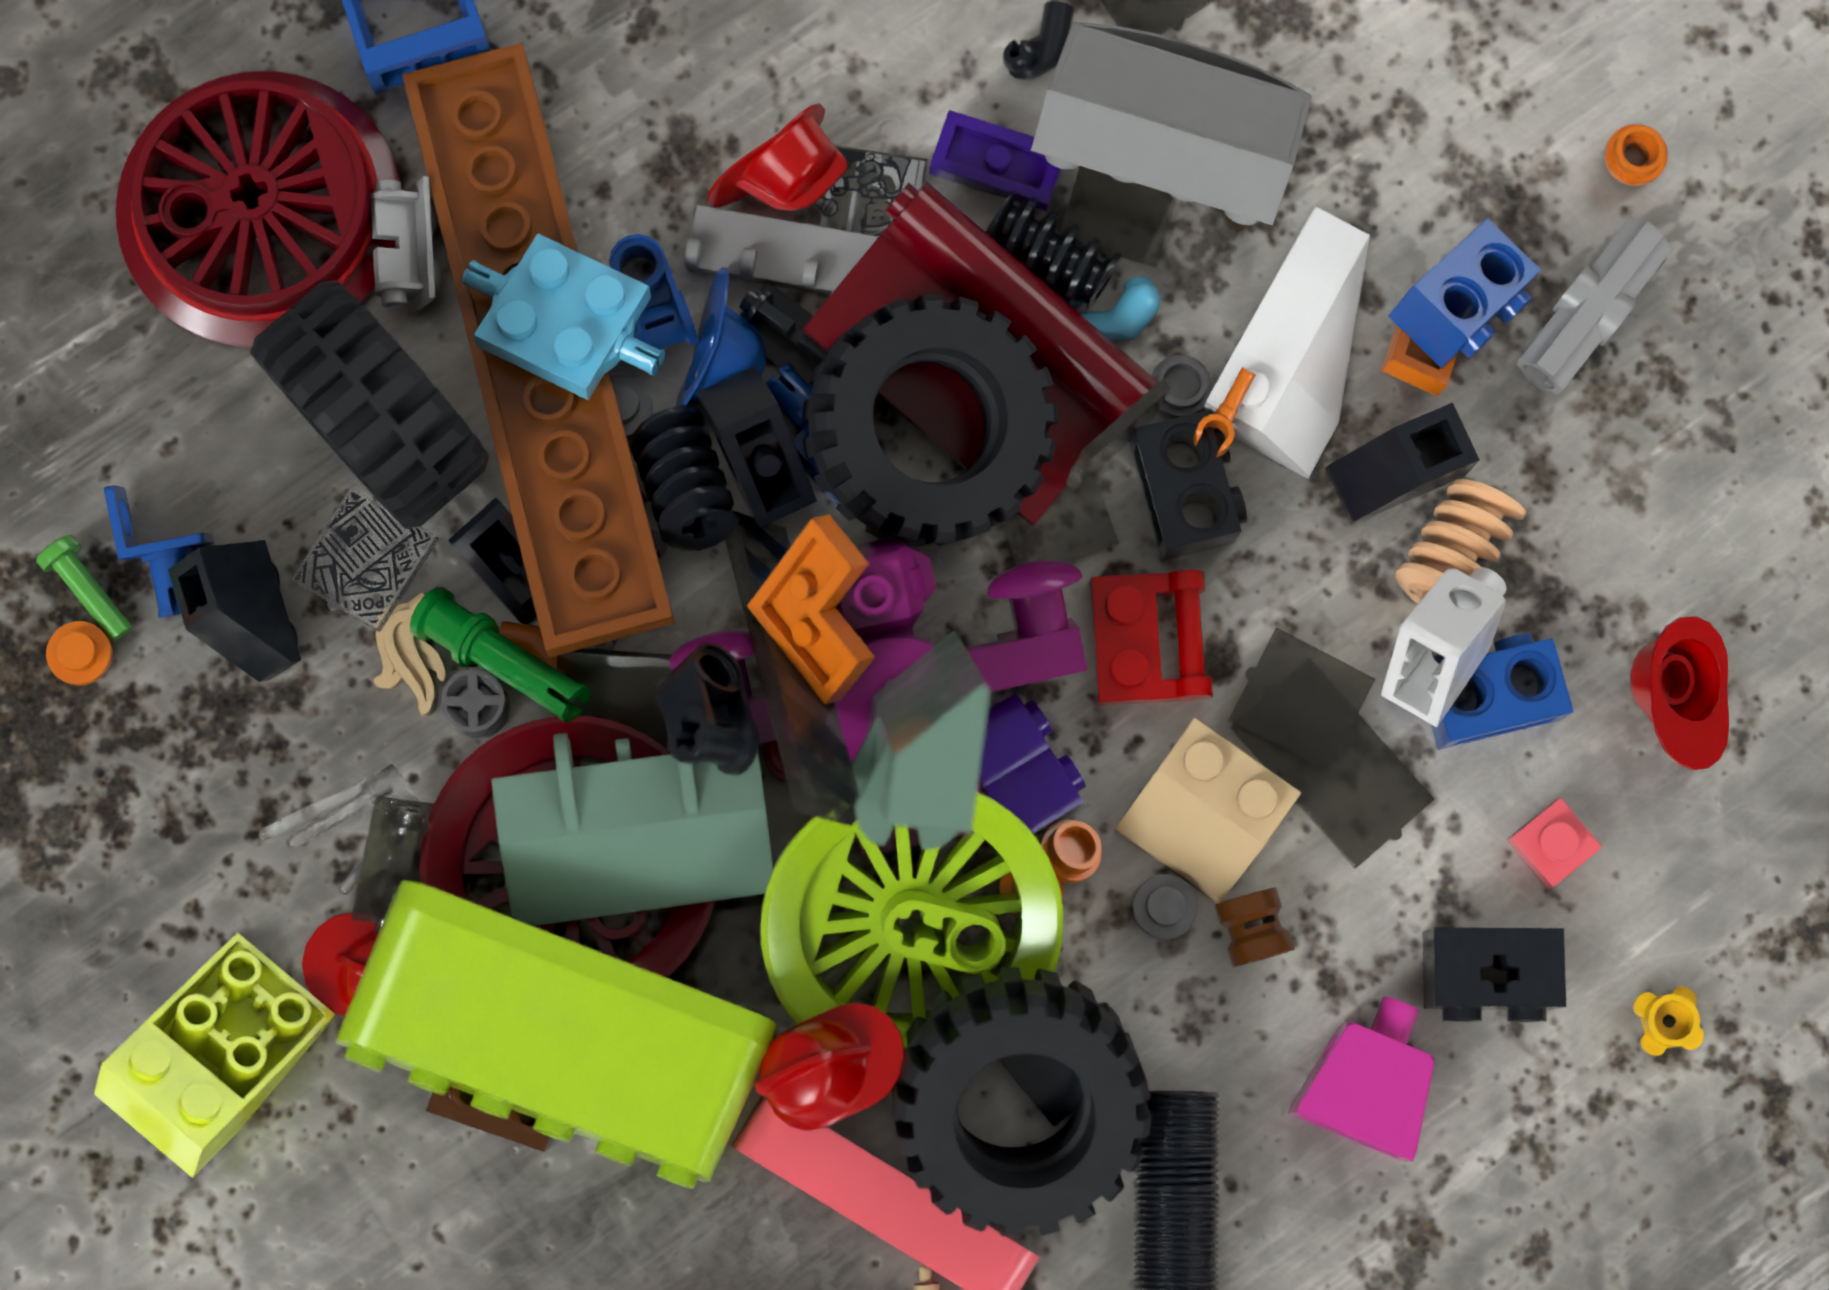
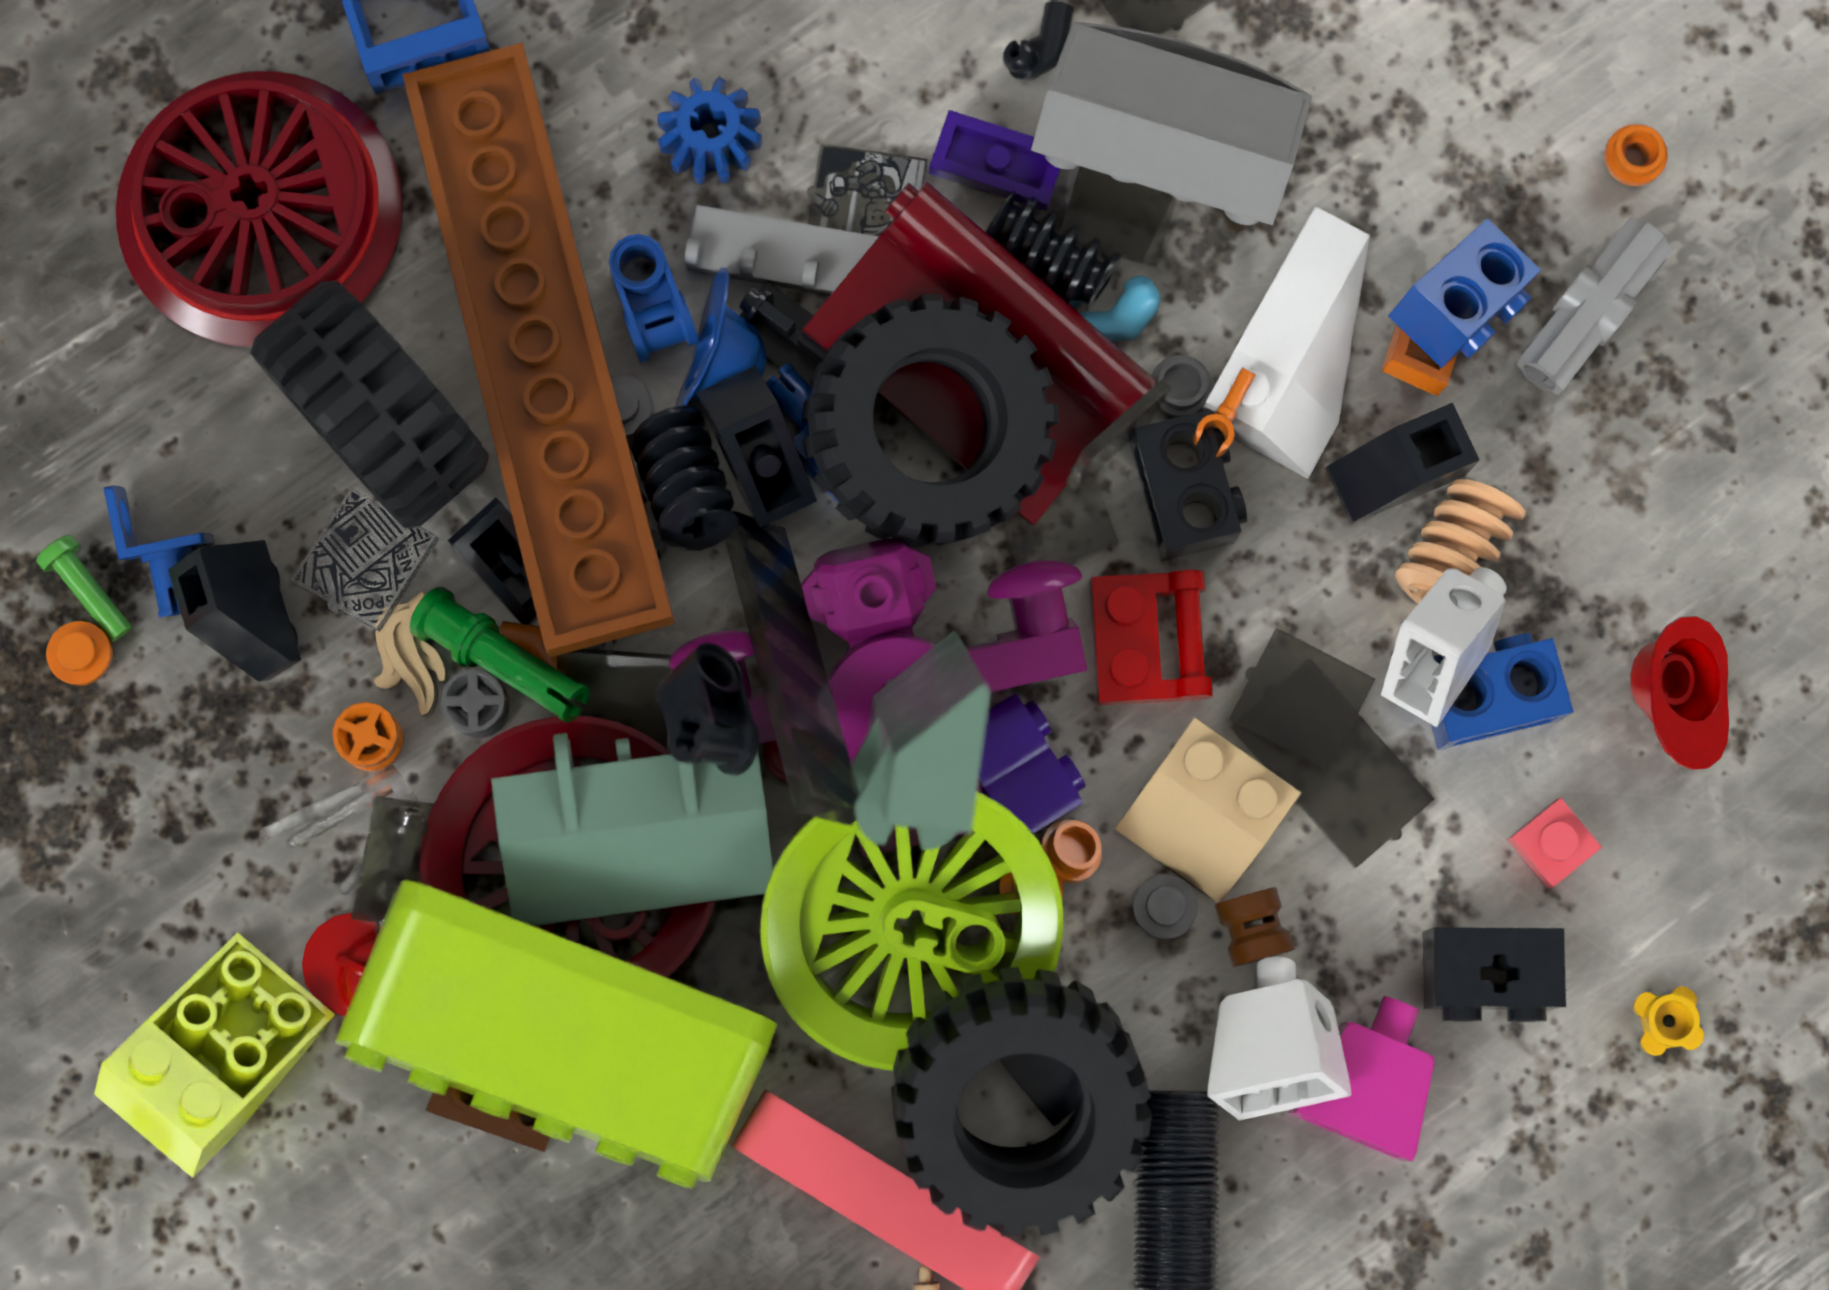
light grey hinge [370,176,441,315] -> none
medium azure plate [462,233,665,400] -> none
red piece [707,103,847,211] -> none
orange plate [747,514,875,705] -> none
red piece [754,1003,905,1131] -> none
none -> orange wheel [332,702,405,772]
none -> blue gear [657,76,762,185]
none -> white torso [1208,956,1351,1121]

